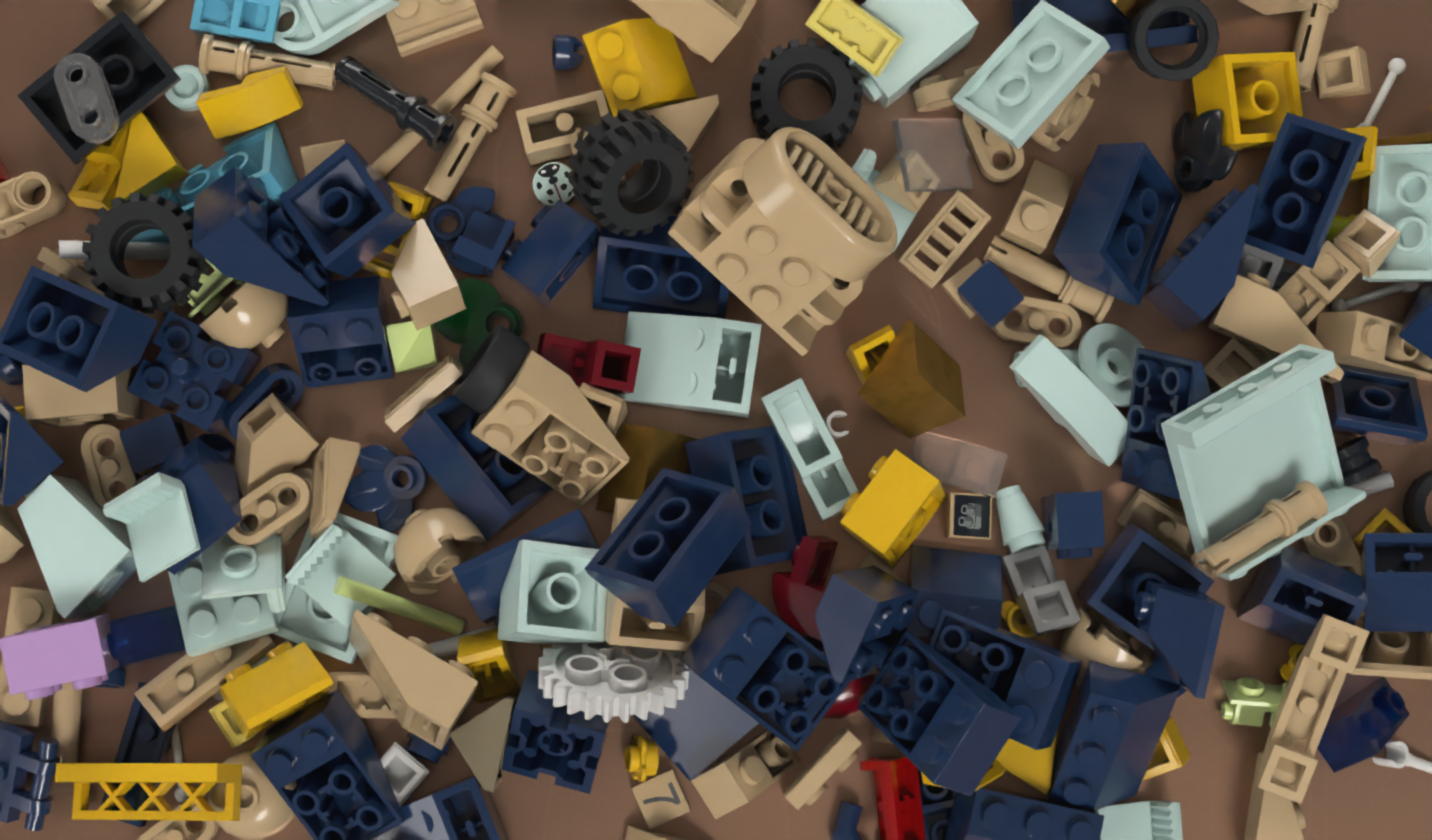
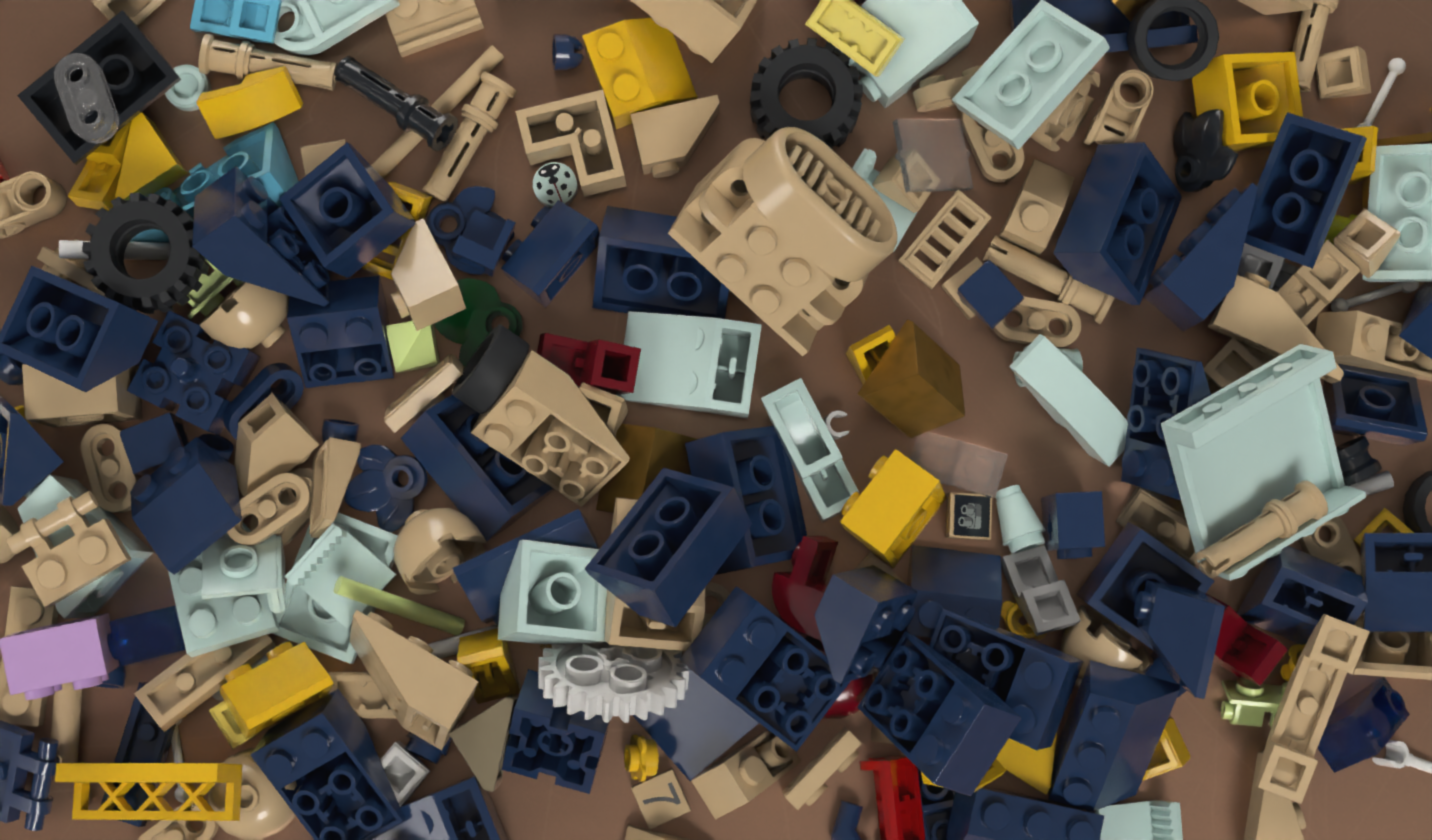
light aqua piece [103,472,201,582] -> none
black tyre [568,109,695,236] -> none
light aqua dish [1078,323,1144,407] -> none
none -> tan plate [6,491,131,607]
none -> dark blue hinge [322,419,359,443]
none -> tan piece [1083,69,1154,145]
none -> dark red brick [1206,593,1288,686]

